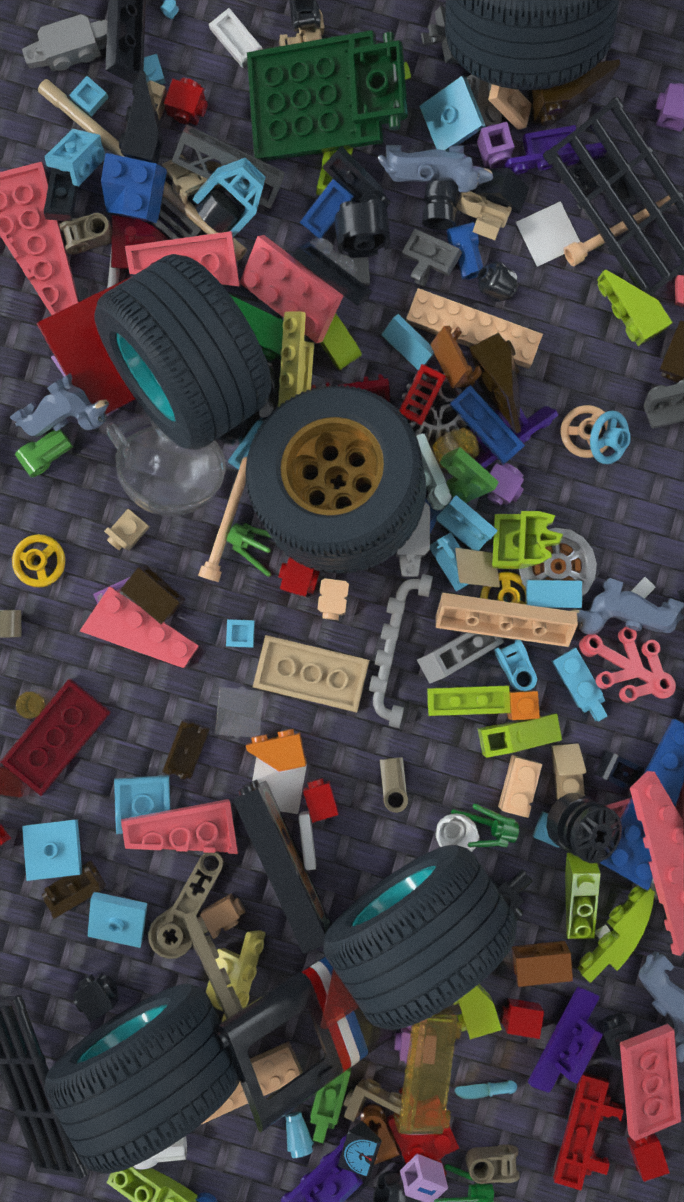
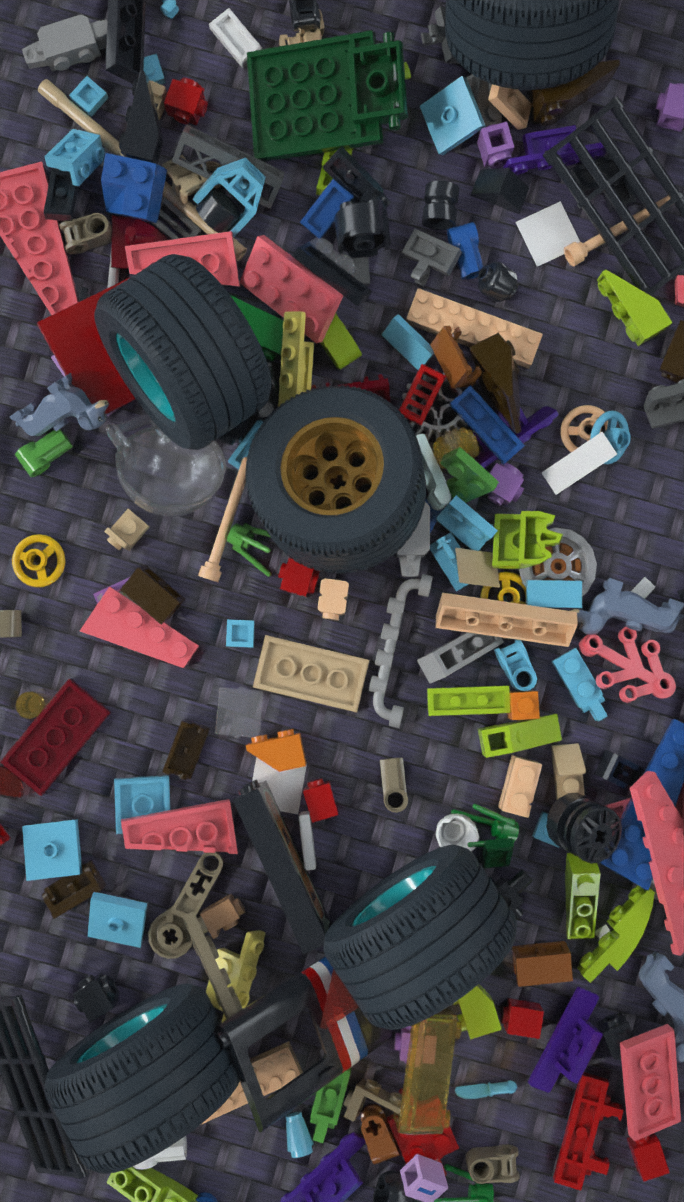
slope [338,1121,382,1178] -> none
sand blue animal [378,145,493,193] -> none
tan piece [456,192,512,240] -> none
none -> dark green tile [482,838,514,869]
none -> white sticker [542,432,617,495]

